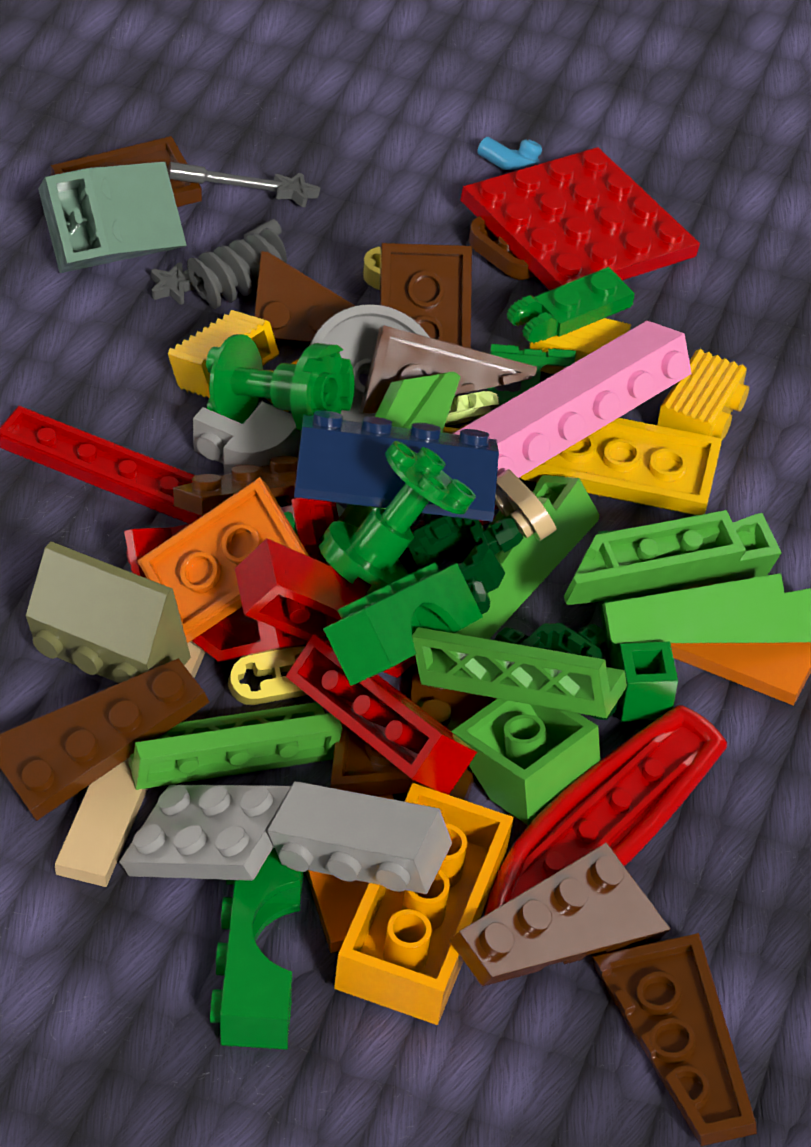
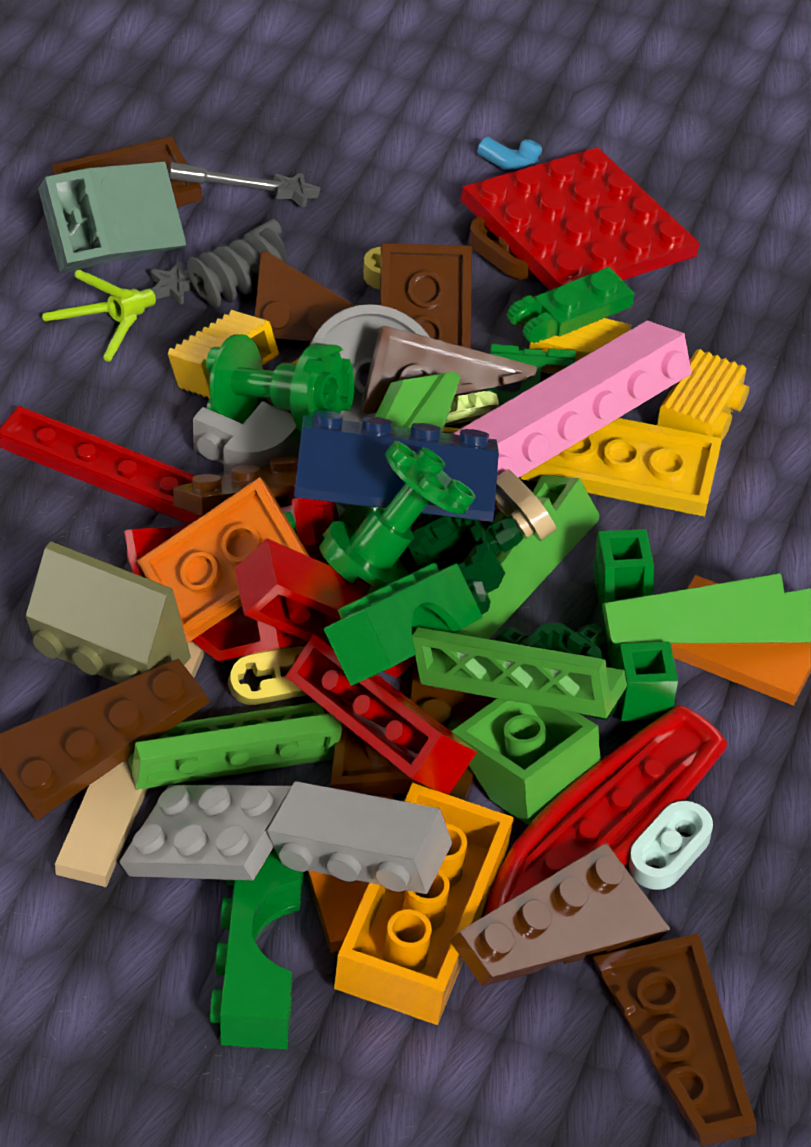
bright green wedge [564,510,782,605] -> none
none -> lime plant [42,270,156,362]
none -> light aqua plate [629,801,713,890]

